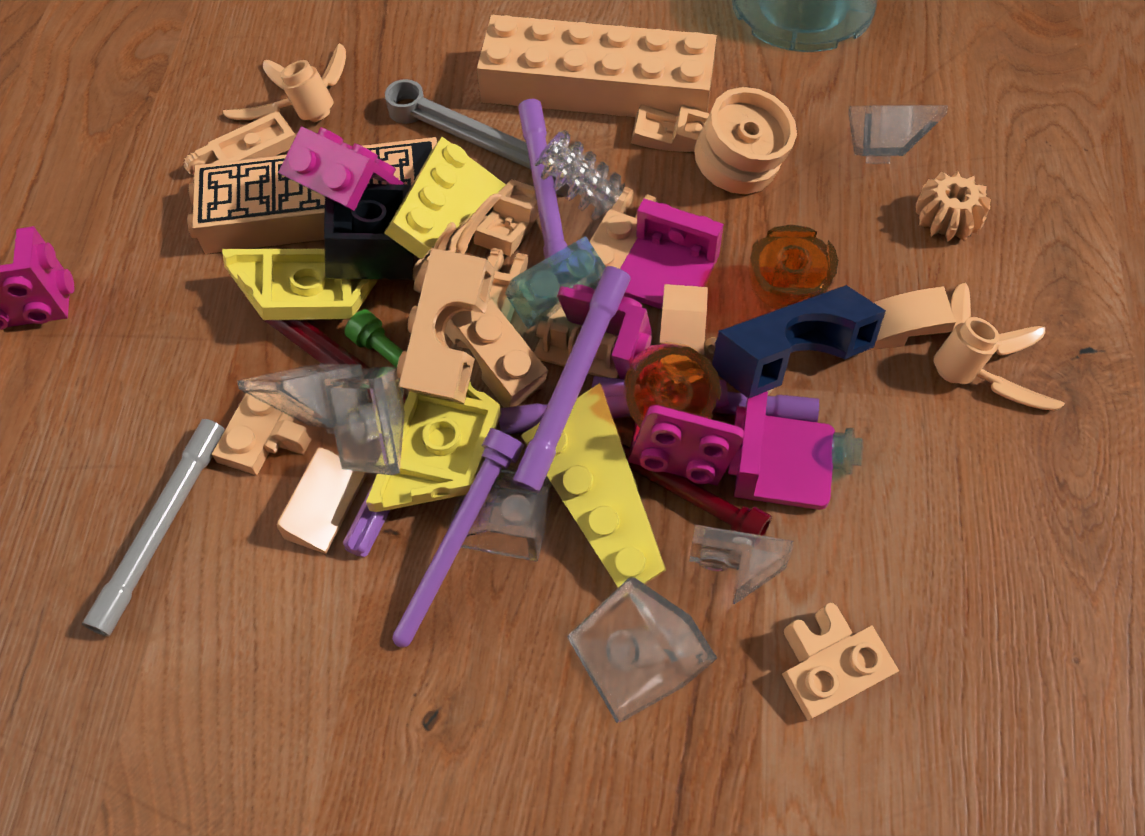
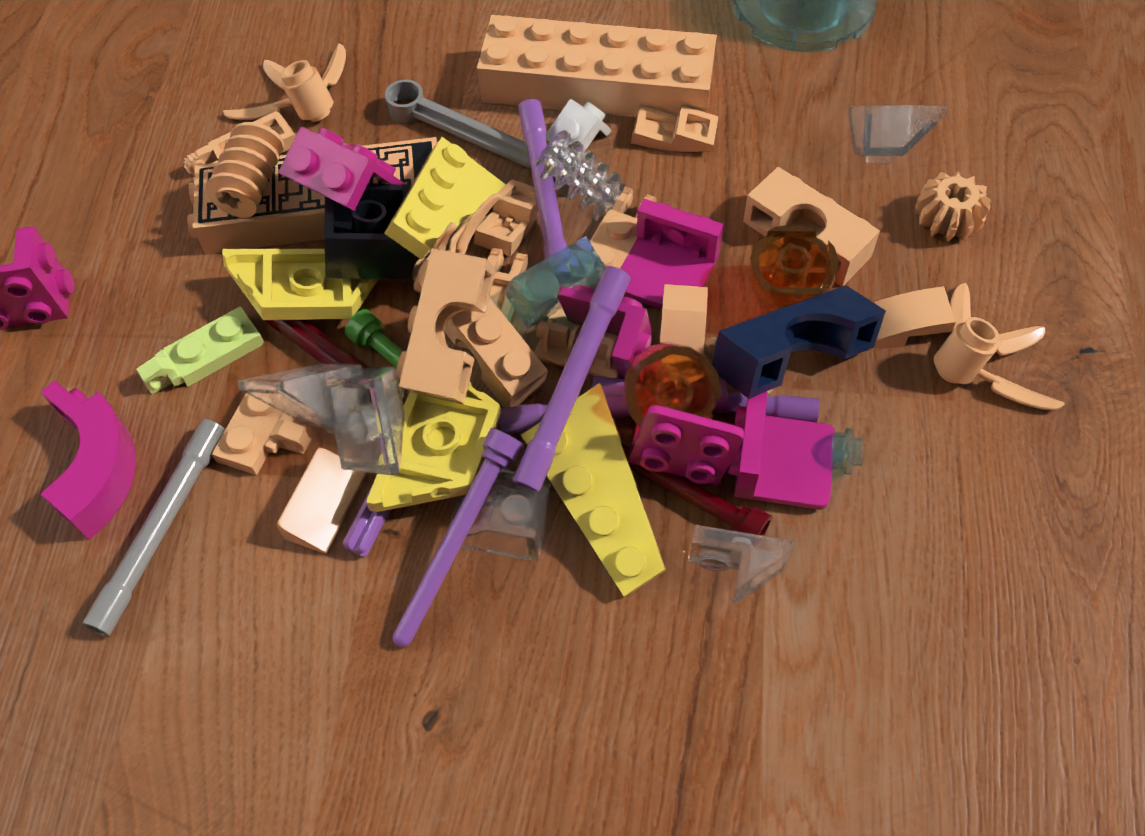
clear slope [567,577,718,723] -> none
light nougat wheel [694,87,797,194] -> none
light nougat plate [782,603,899,720] -> none
none -> dark pink arch [40,380,136,540]
none -> yellowish green hinge [136,306,264,395]
none -> light nougat piece [206,122,284,218]
none -> white bracket [546,98,611,155]
none -> light nougat arch [743,167,880,287]

